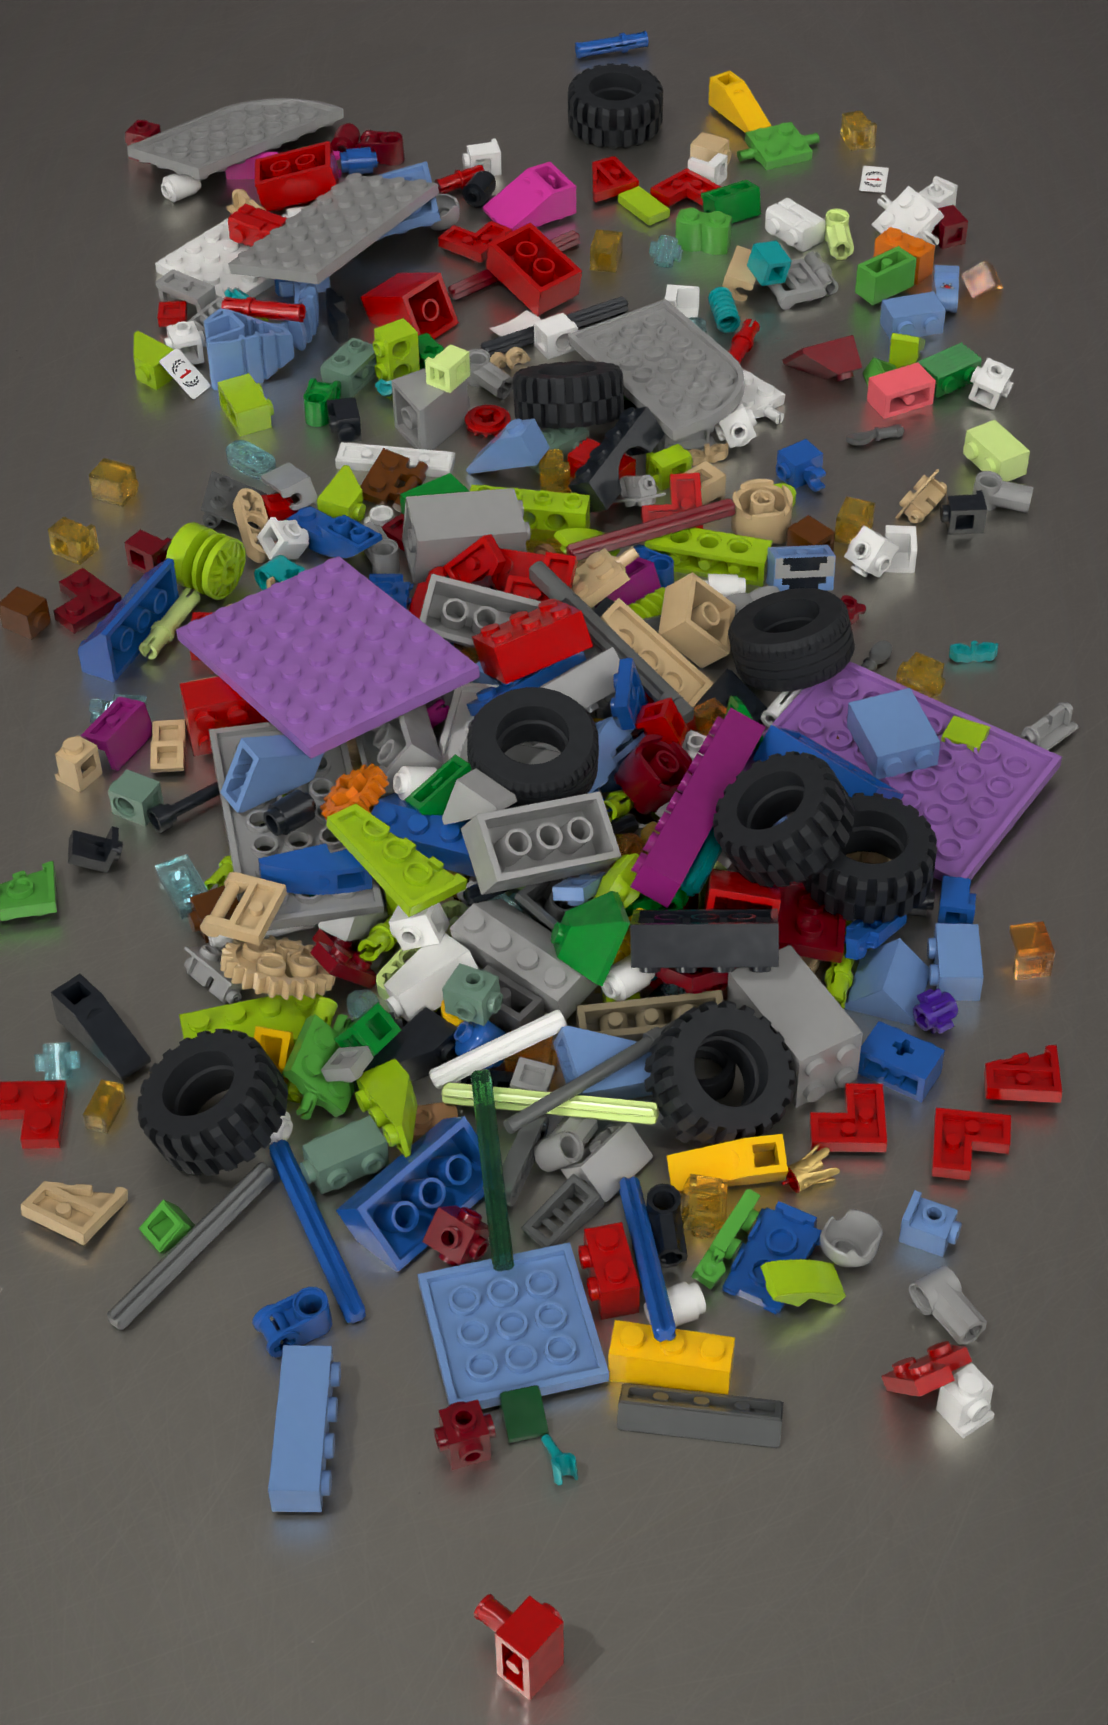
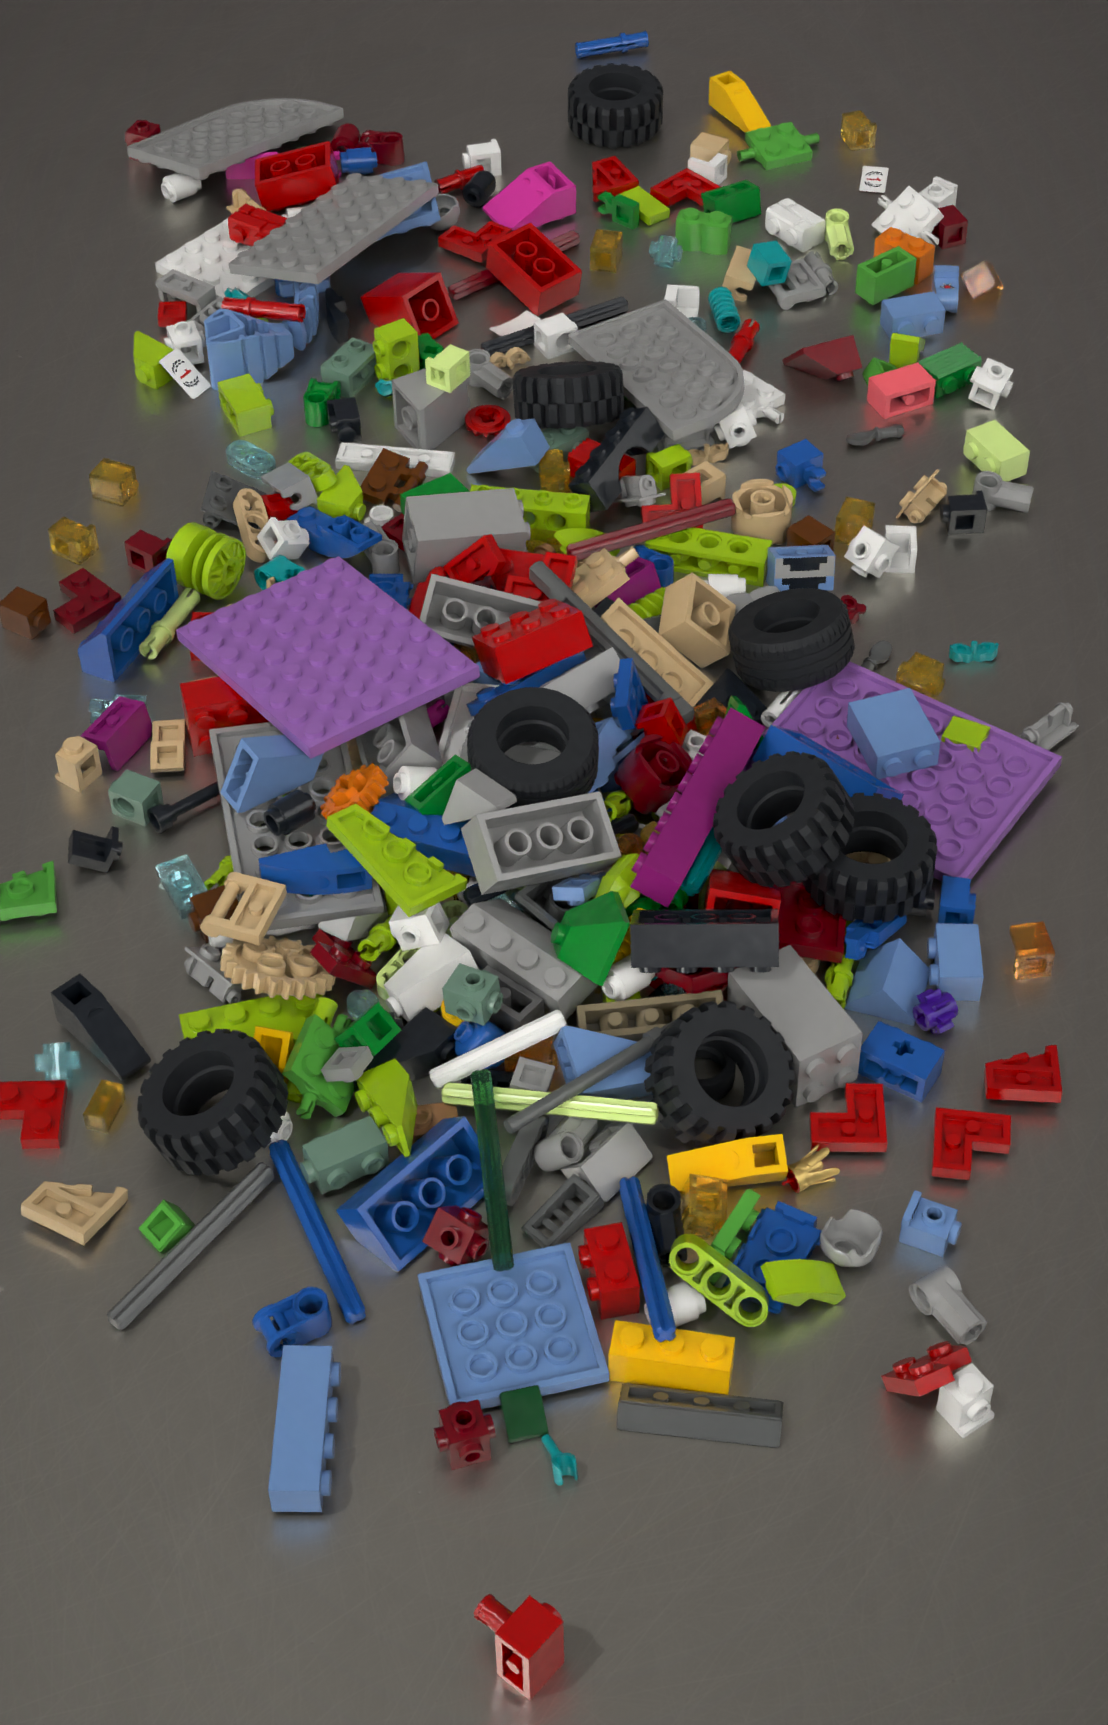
none -> lime beam [289,452,338,492]
none -> green plate [598,191,639,230]
none -> lime beam [669,1234,769,1327]

